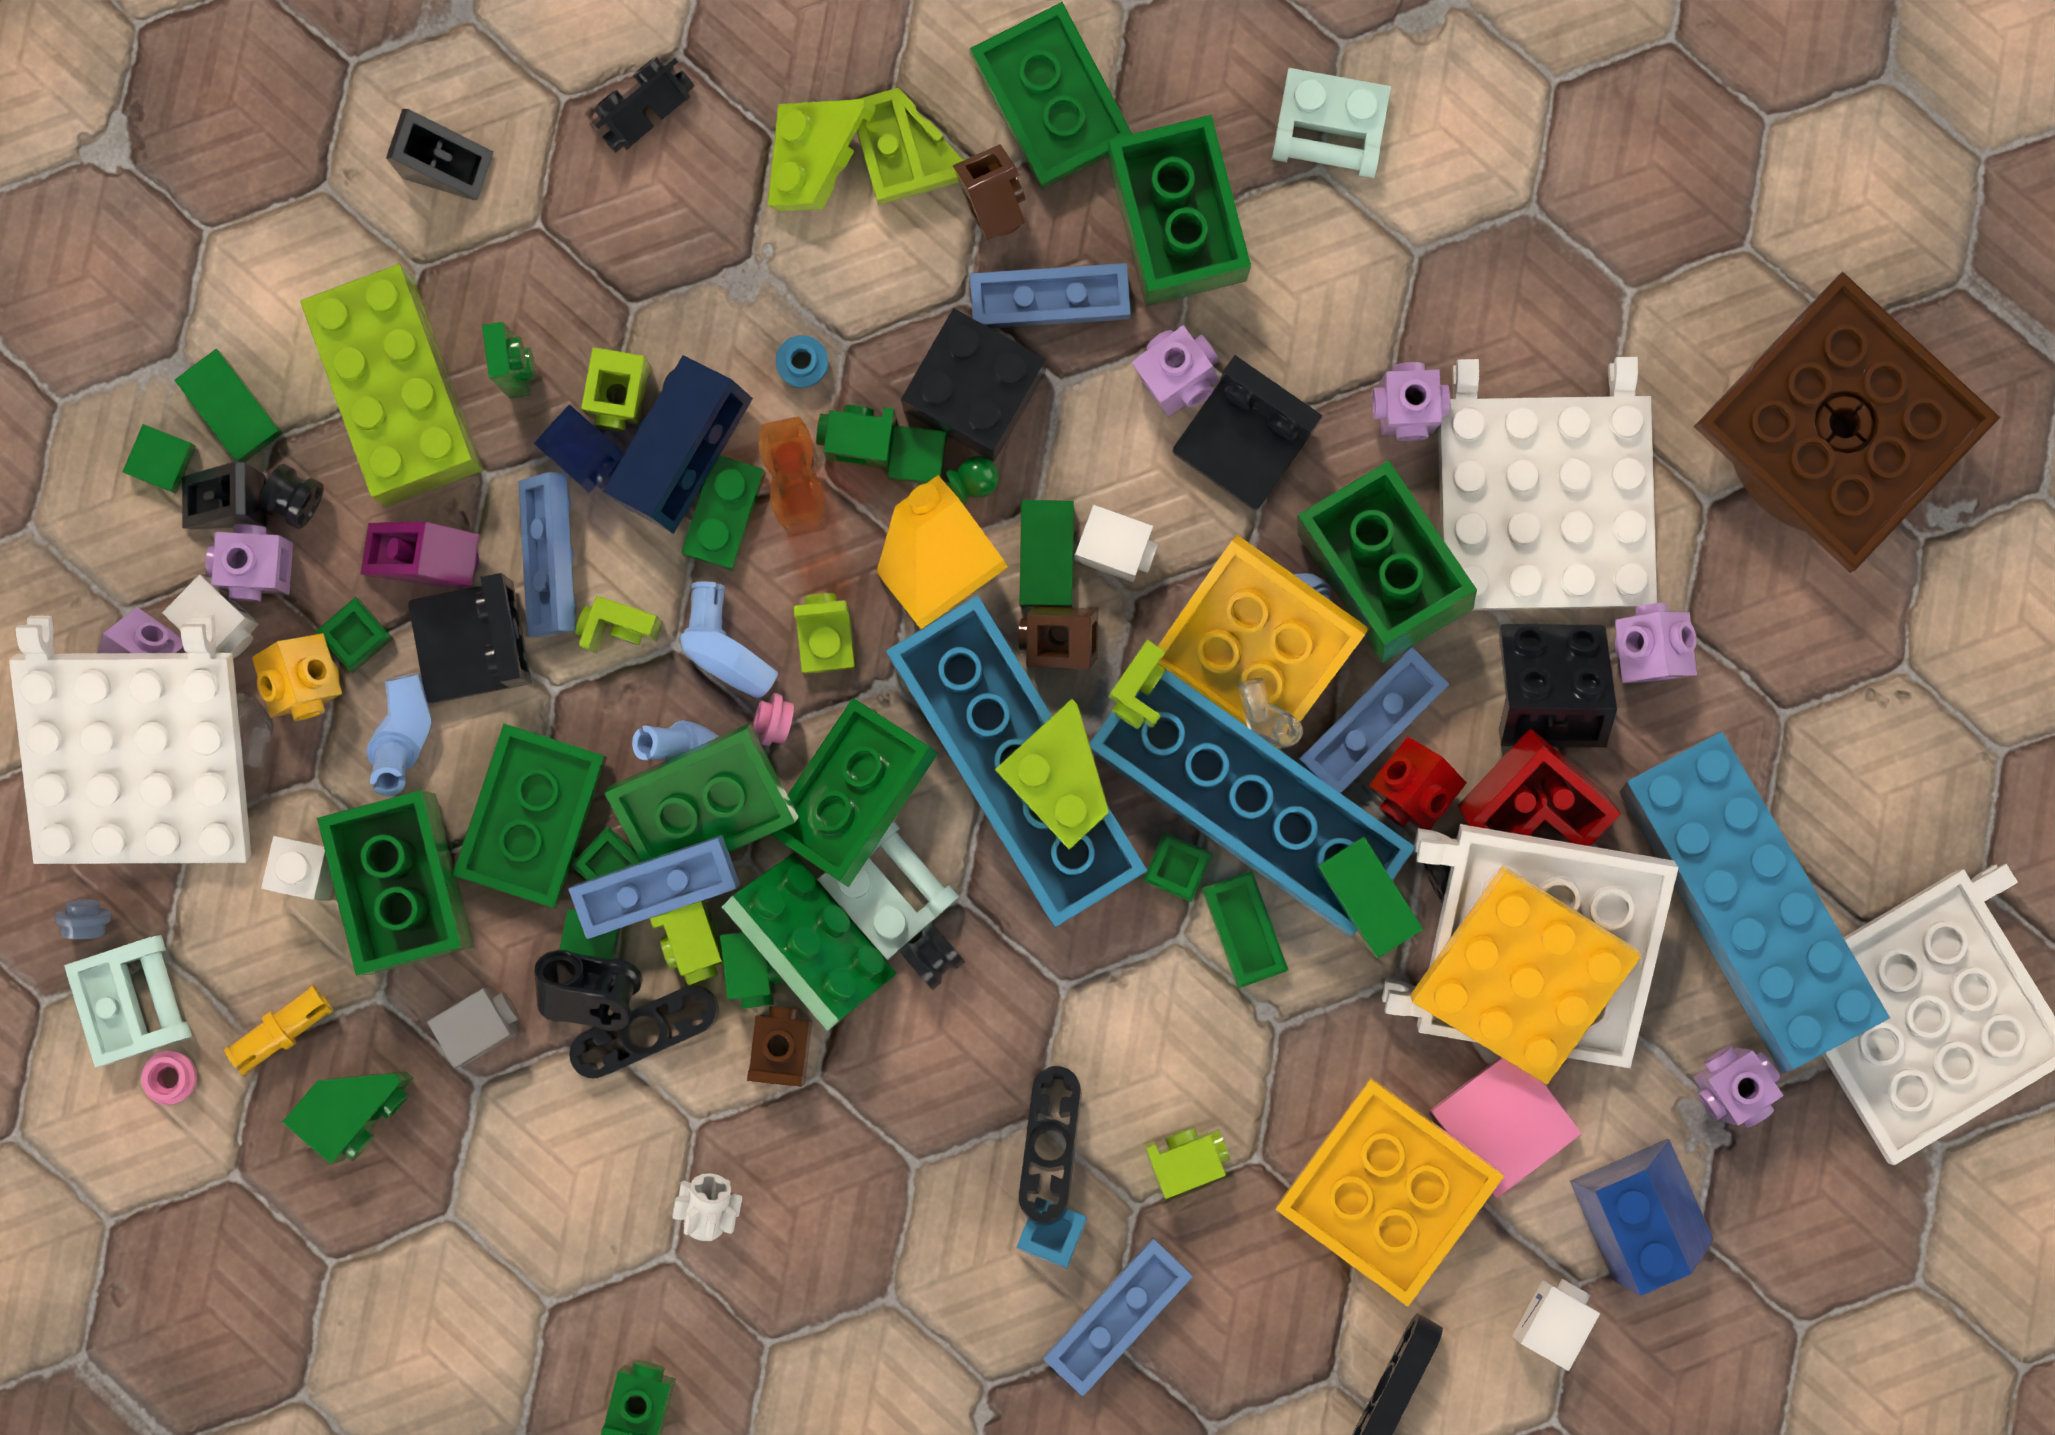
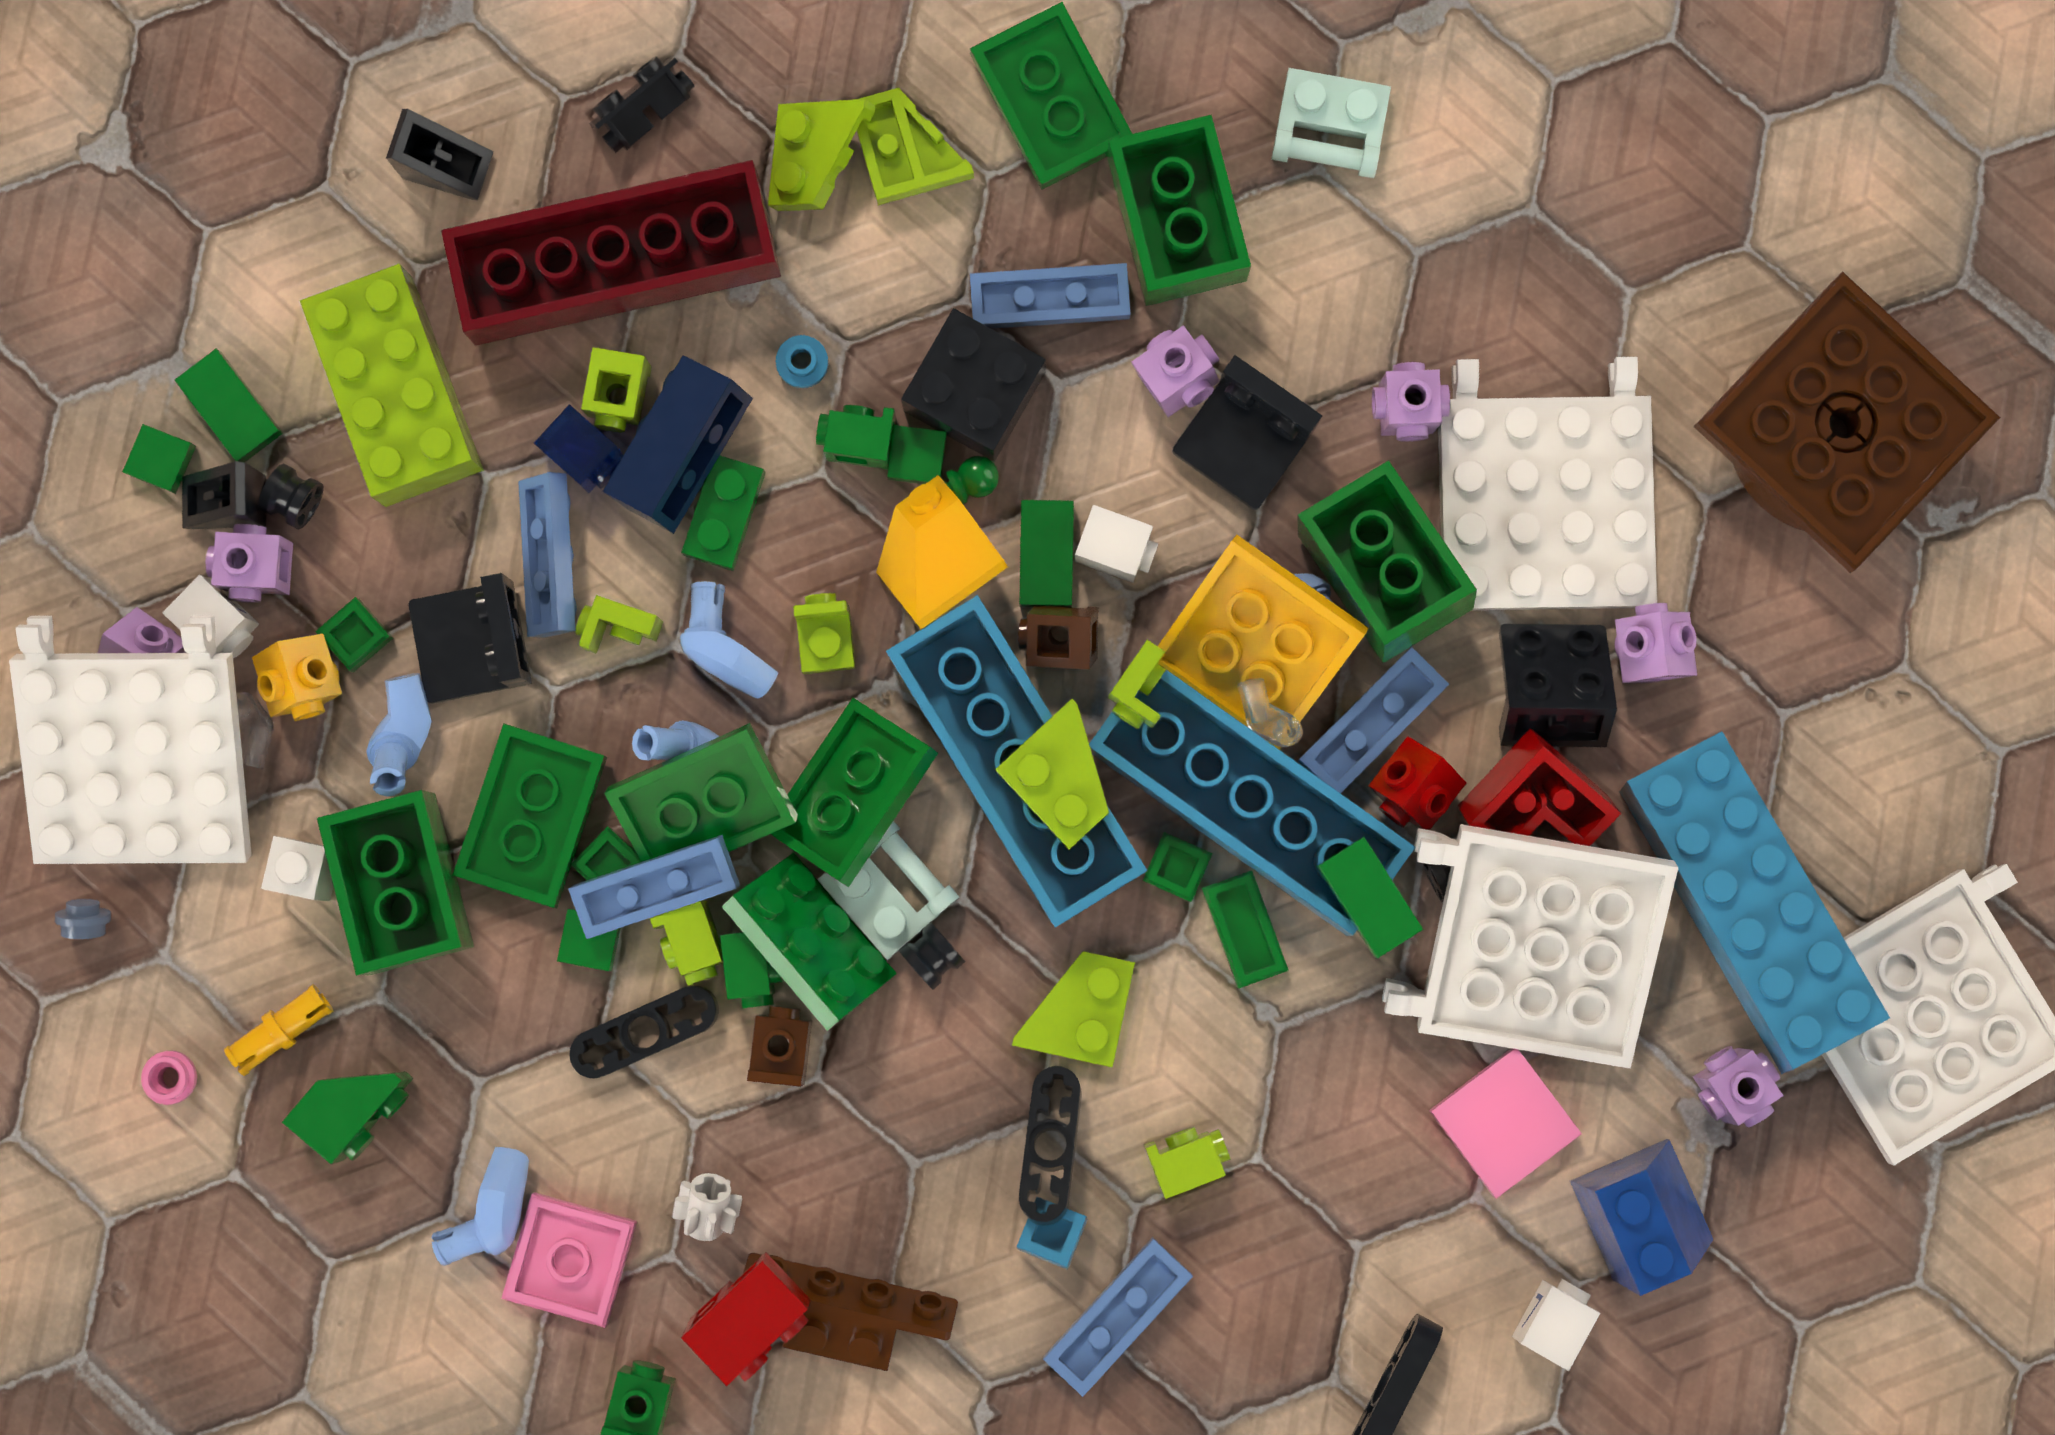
light aqua plate [64,935,193,1068] -> none
magenta slope [360,521,480,587] -> none
light grey brick [427,987,519,1068] -> none
green plate [482,322,536,398] -> none
black piece [534,950,643,1031] -> none
bright pink plate [753,693,794,746] -> none
clear orange brick [759,416,829,537] -> none
reddish brown brick [953,144,1026,240] -> none
yellow plate [1275,1077,1504,1307] -> none
yellow plate [1410,865,1641,1085] -> none
none -> light blue arm [432,1147,529,1266]
none -> dark red brick [441,160,781,346]
none -> bright pink tile [501,1192,637,1328]
none -> red brick [681,1252,811,1387]
none -> reddish brown bracket [743,1253,958,1371]
none -> lime wing [1012,951,1135,1068]

